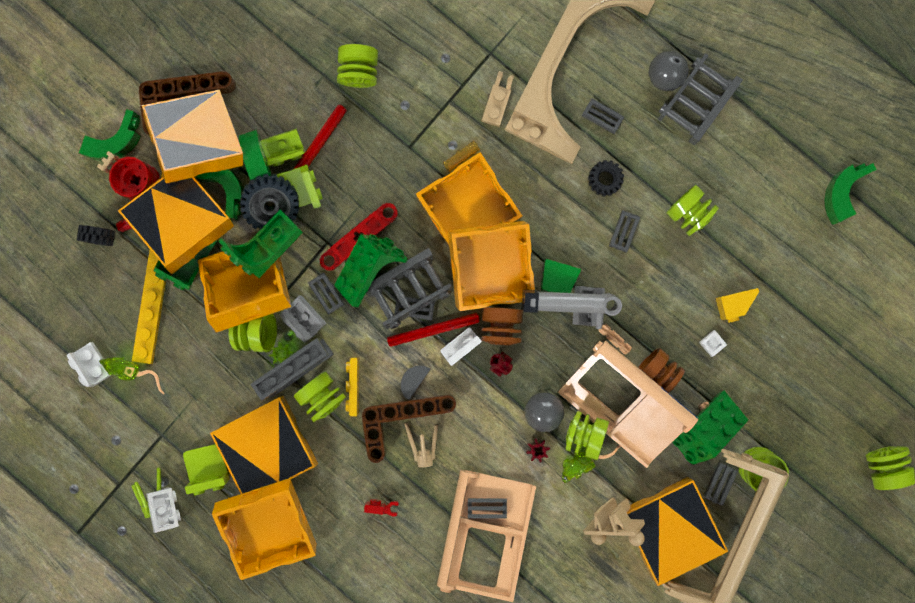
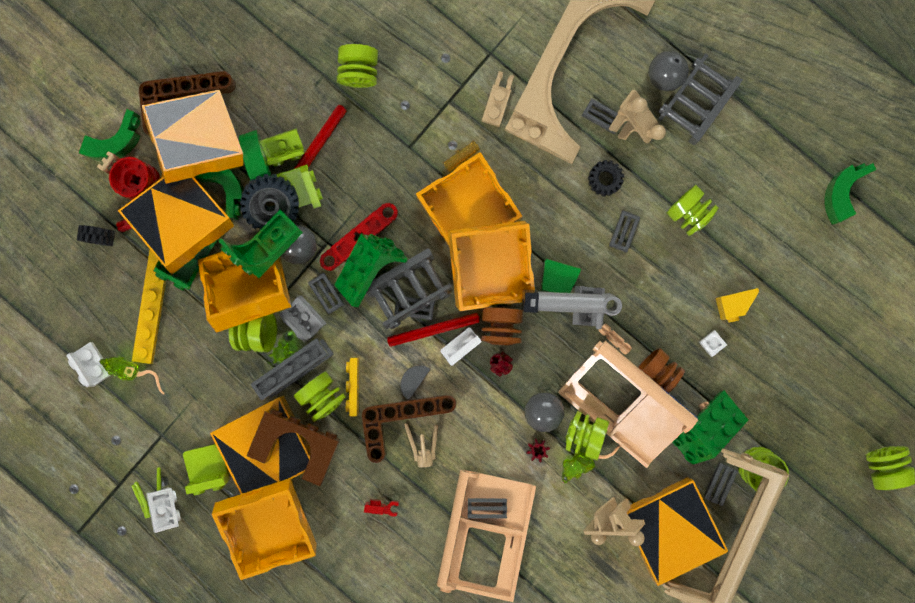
none -> reddish brown arch [247,409,341,486]
none -> dark grey piece [281,225,317,265]
none -> tan piece [609,90,666,143]

